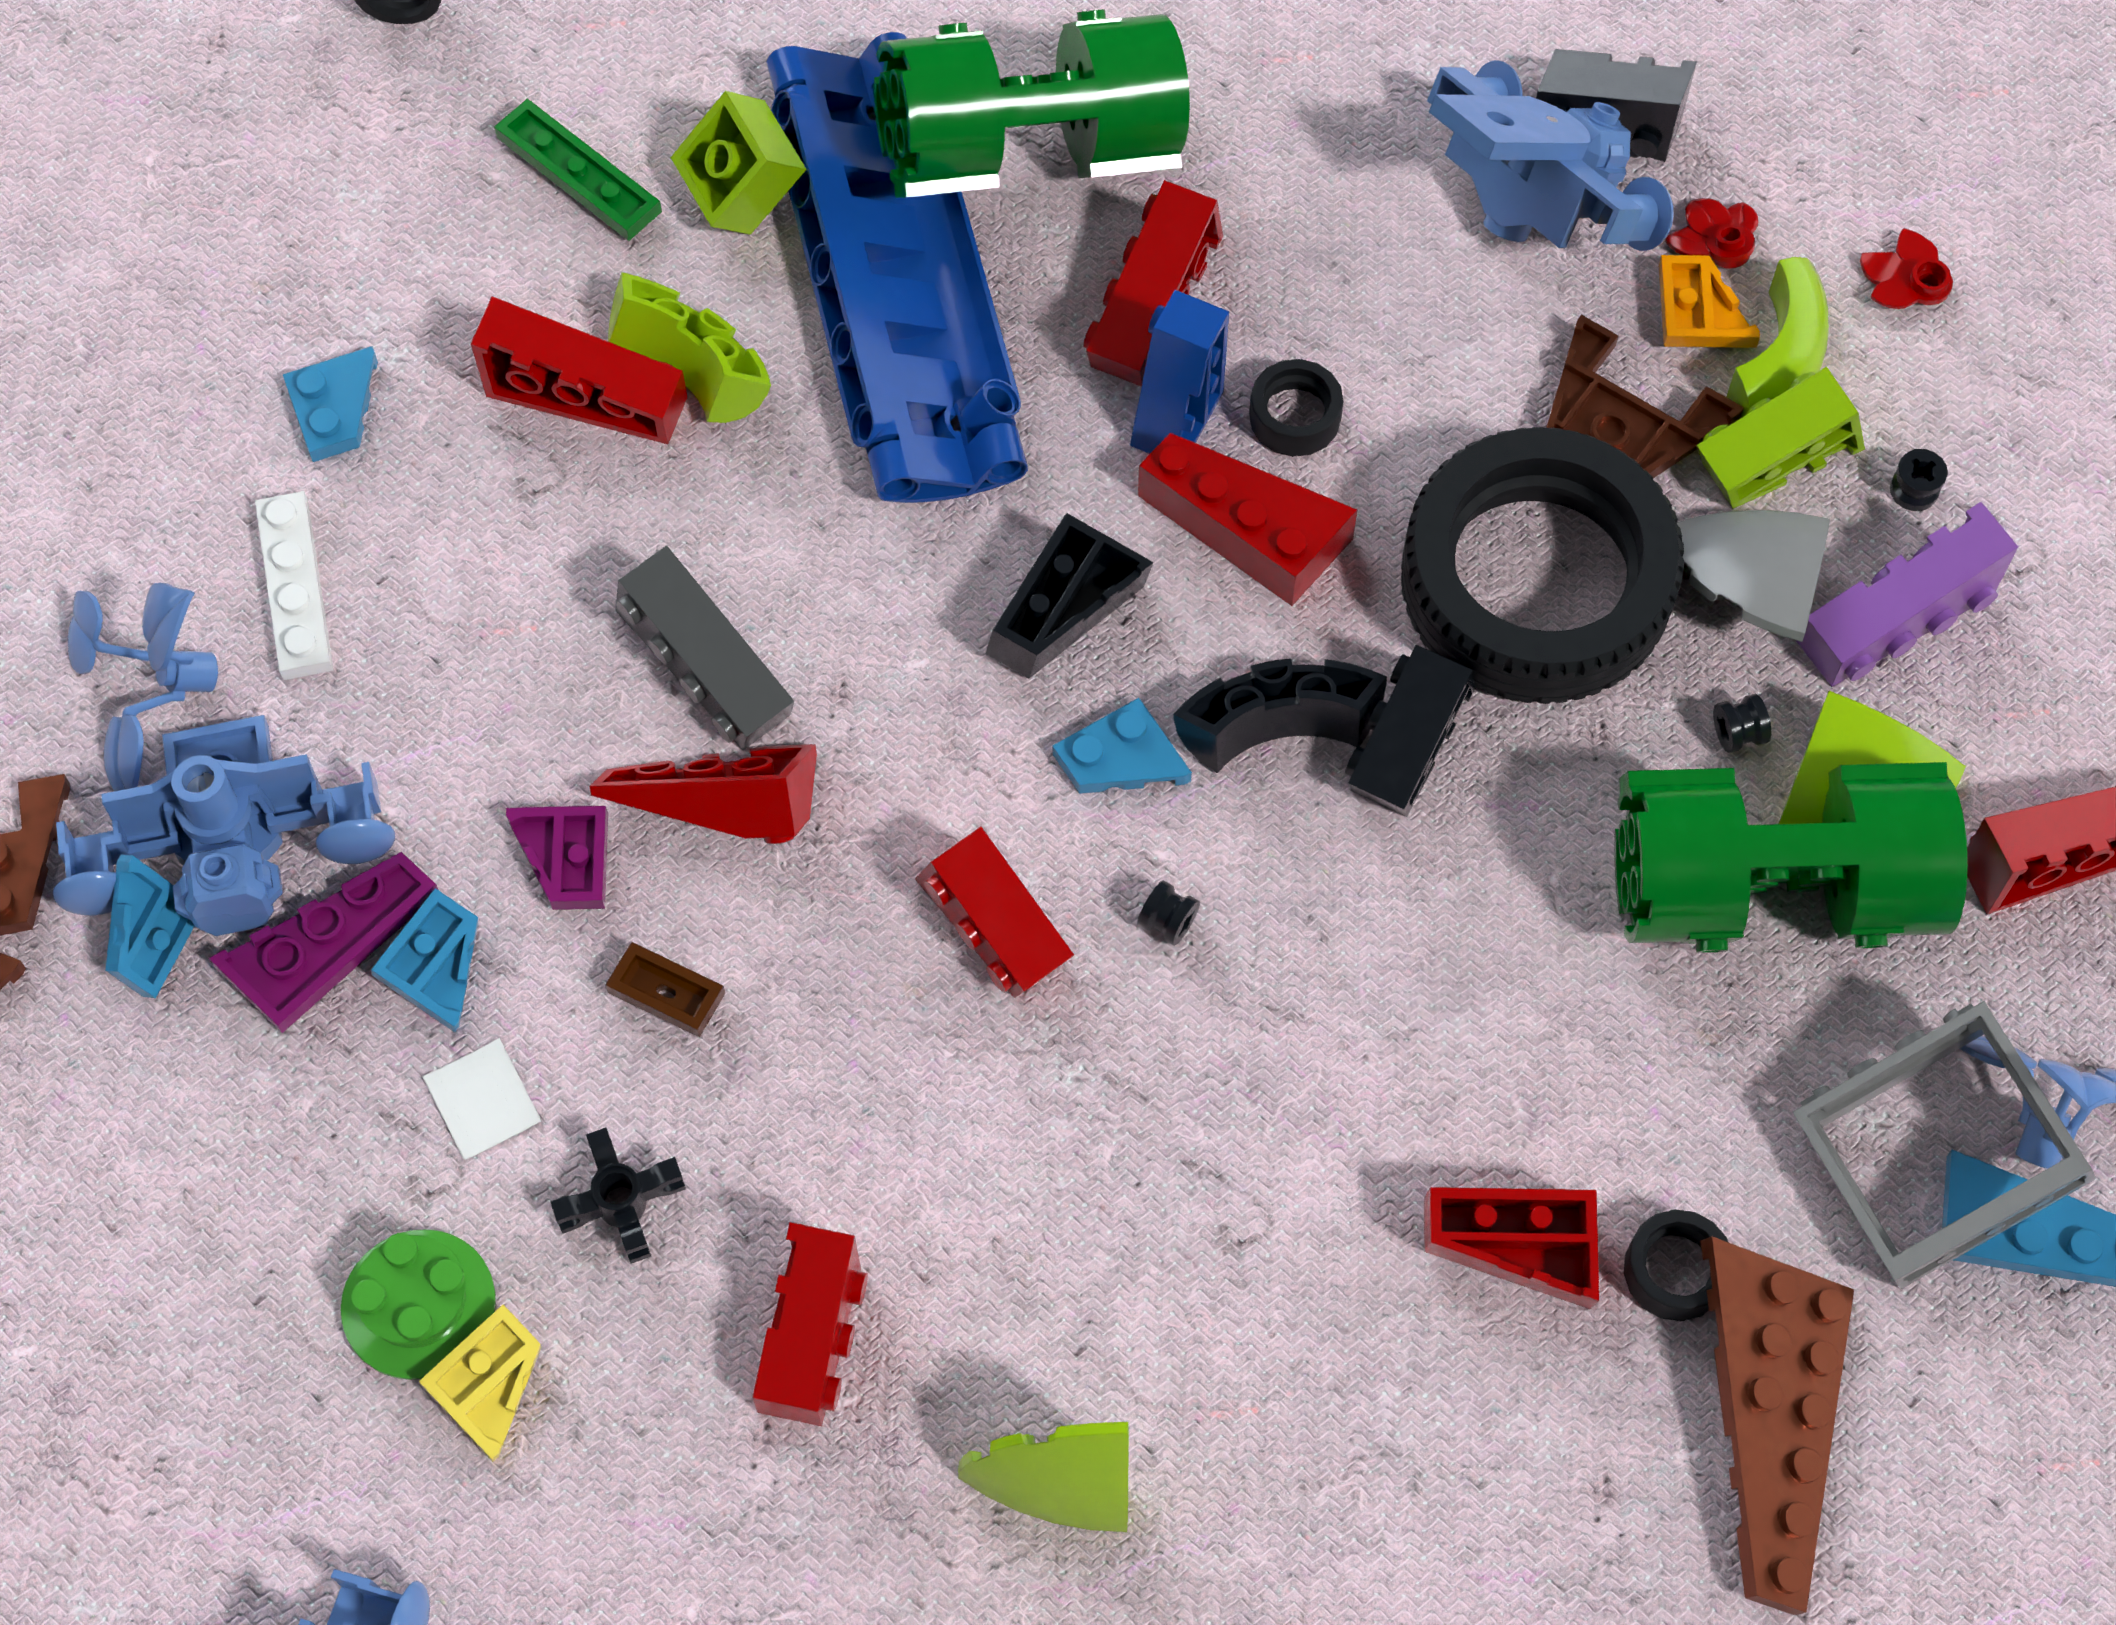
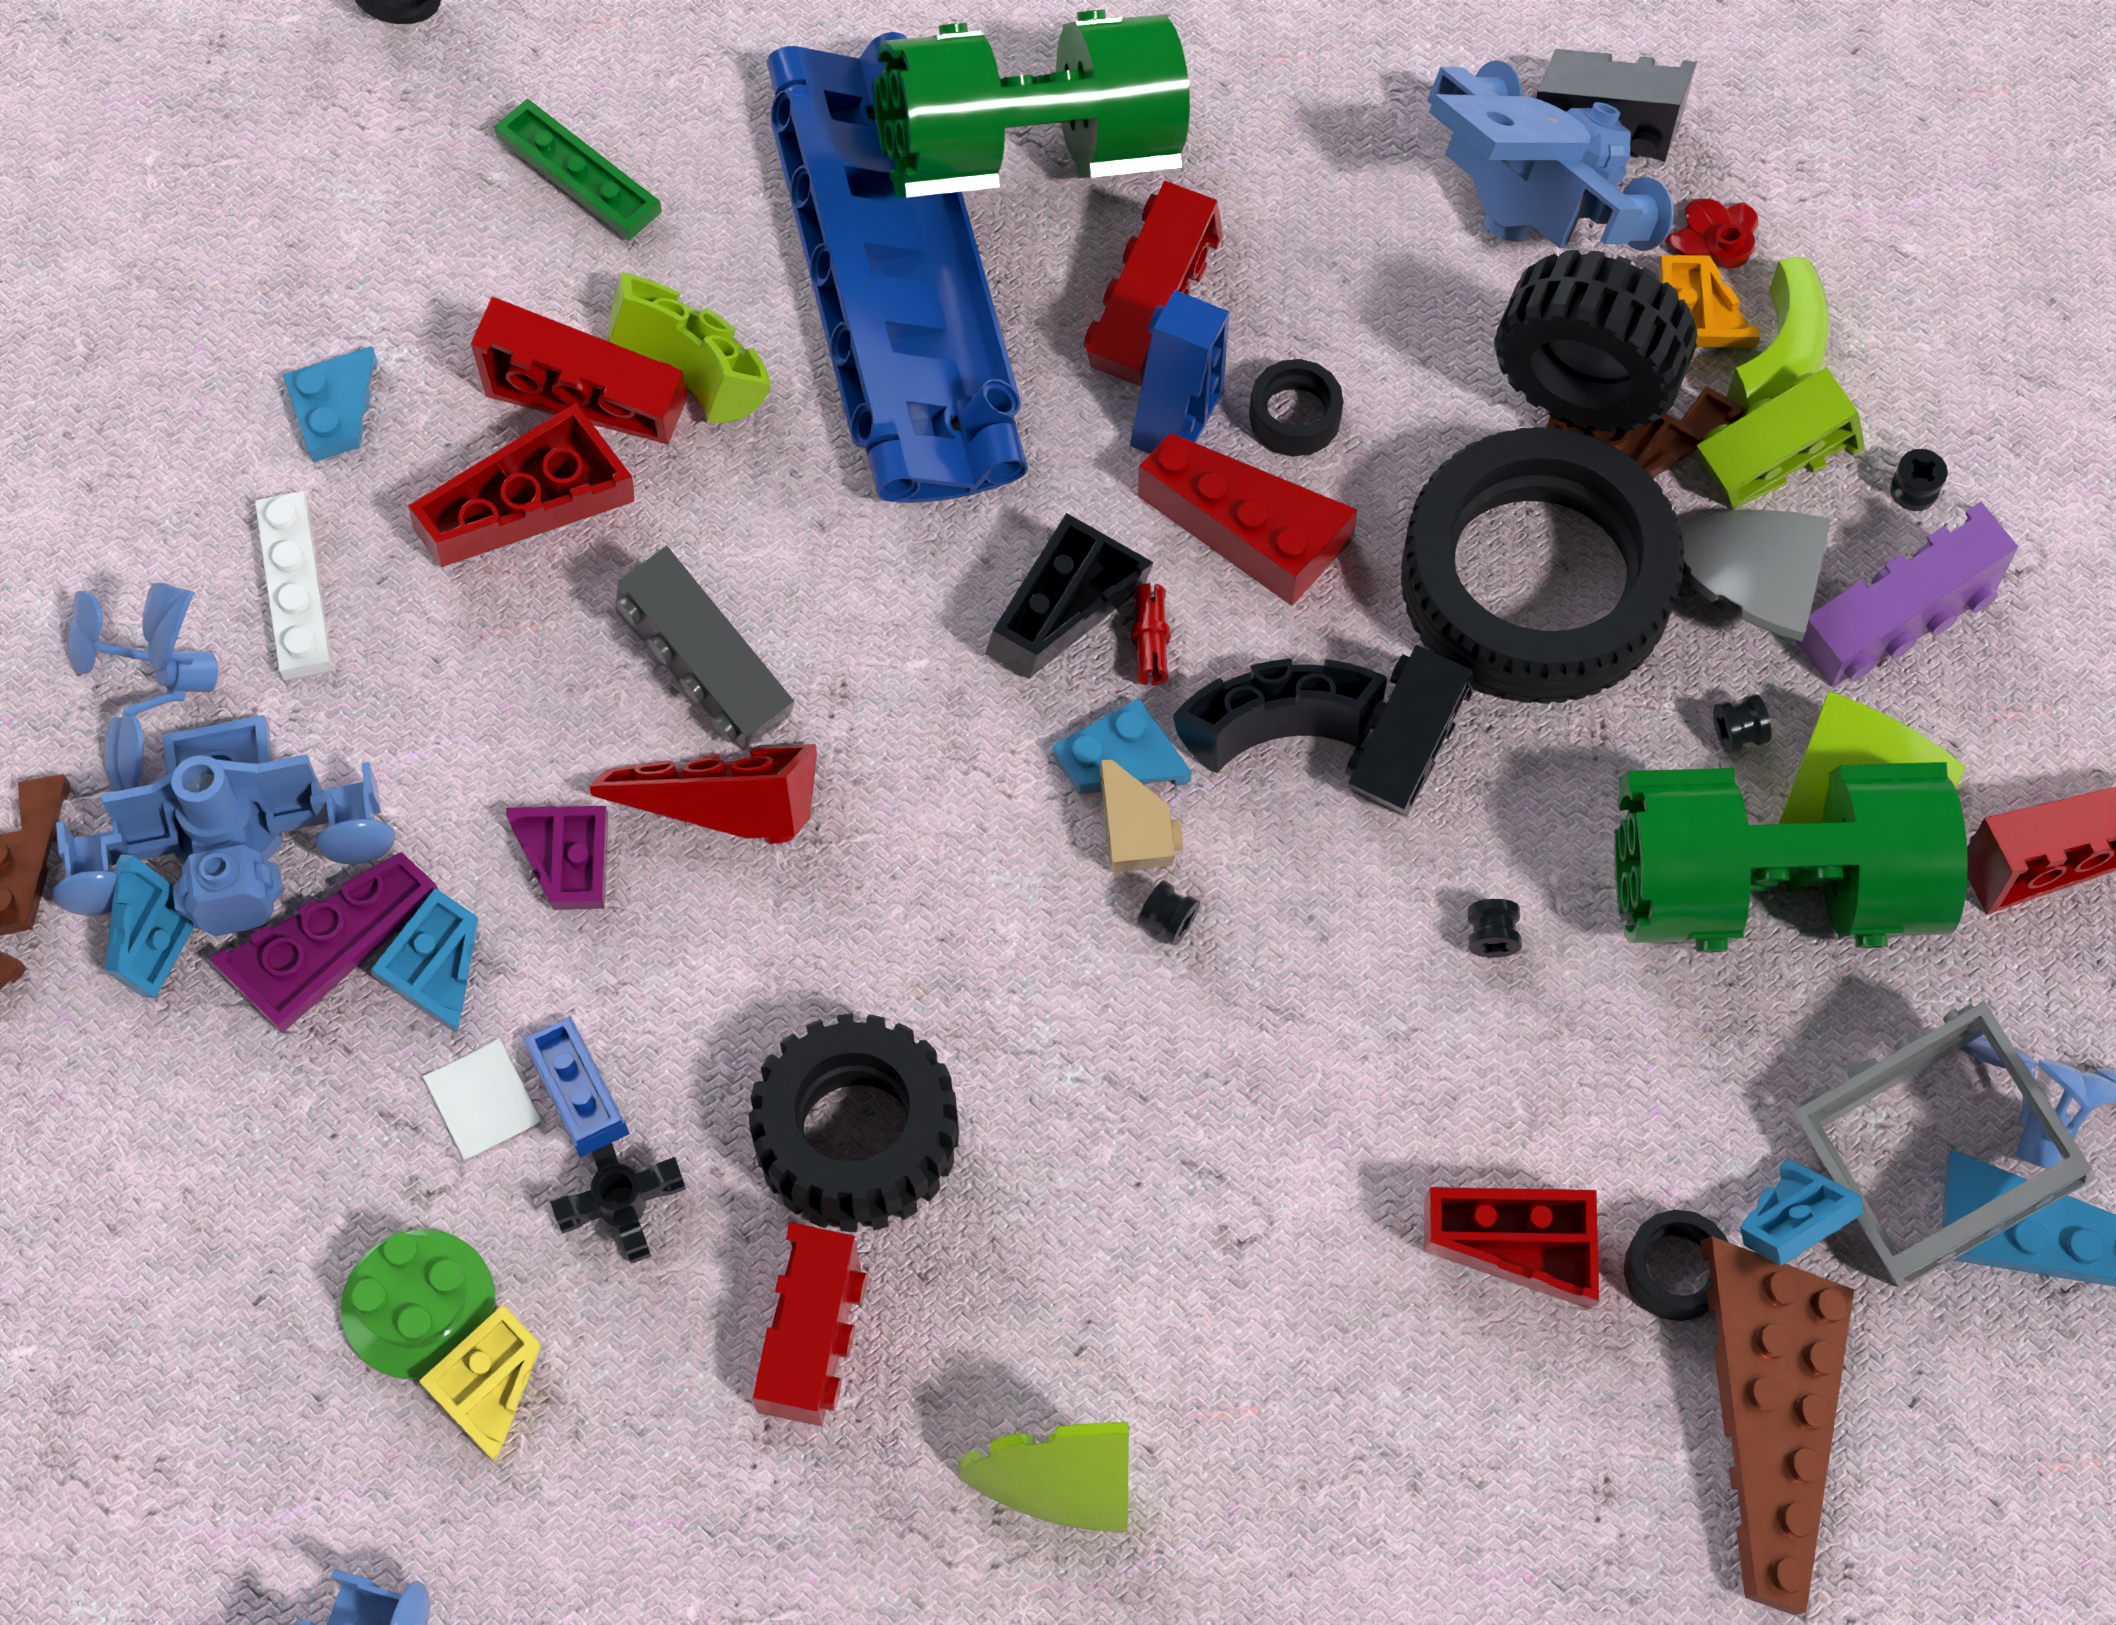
reddish brown piece [605,942,726,1038] -> none
lime brick [670,91,807,235] -> none
red wedge [915,826,1074,998] -> none
red plate [1860,228,1953,309] -> none
none -> red wedge [408,403,635,567]
none -> tile [522,1016,630,1158]
none -> black tyre [749,1013,959,1232]
none -> tan slope [1100,759,1183,872]
none -> red pin [1131,583,1171,686]
none -> black wheel [1467,899,1522,958]
none -> black tyre [1494,250,1698,432]
none -> dark azure wing [1740,1159,1864,1266]

